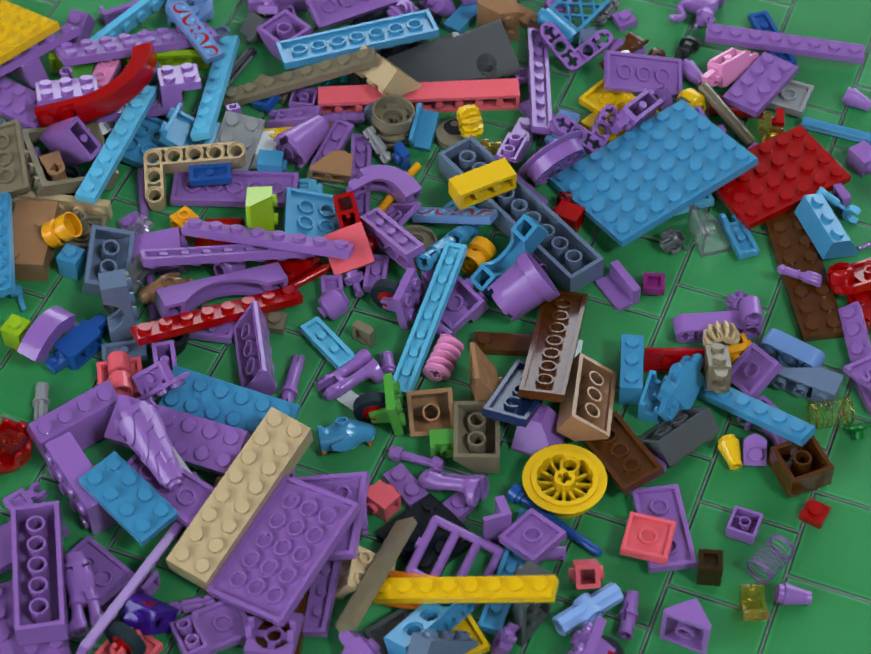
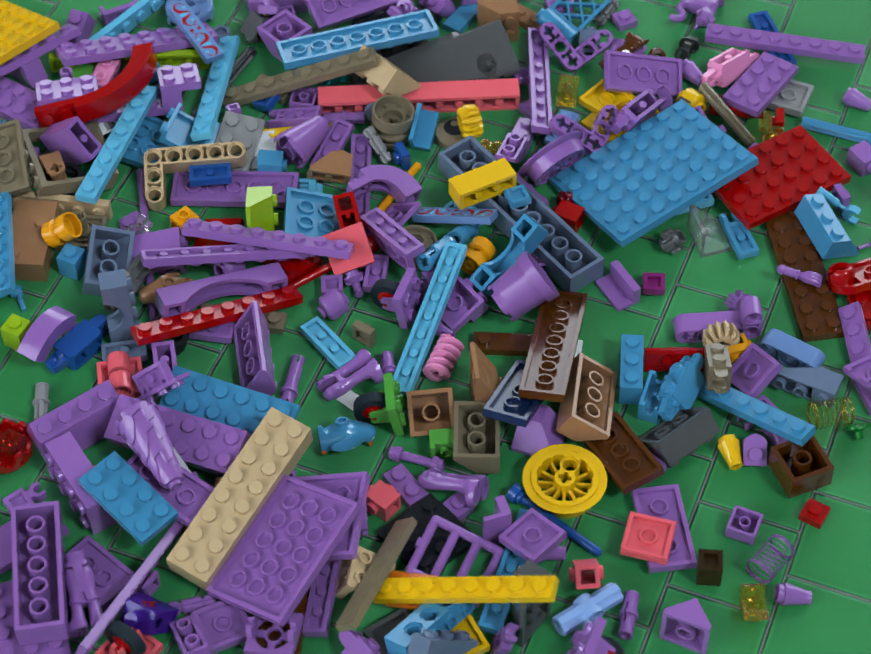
none -> dark azure tile [504,184,532,209]
none -> clear yellow brick [556,74,580,108]

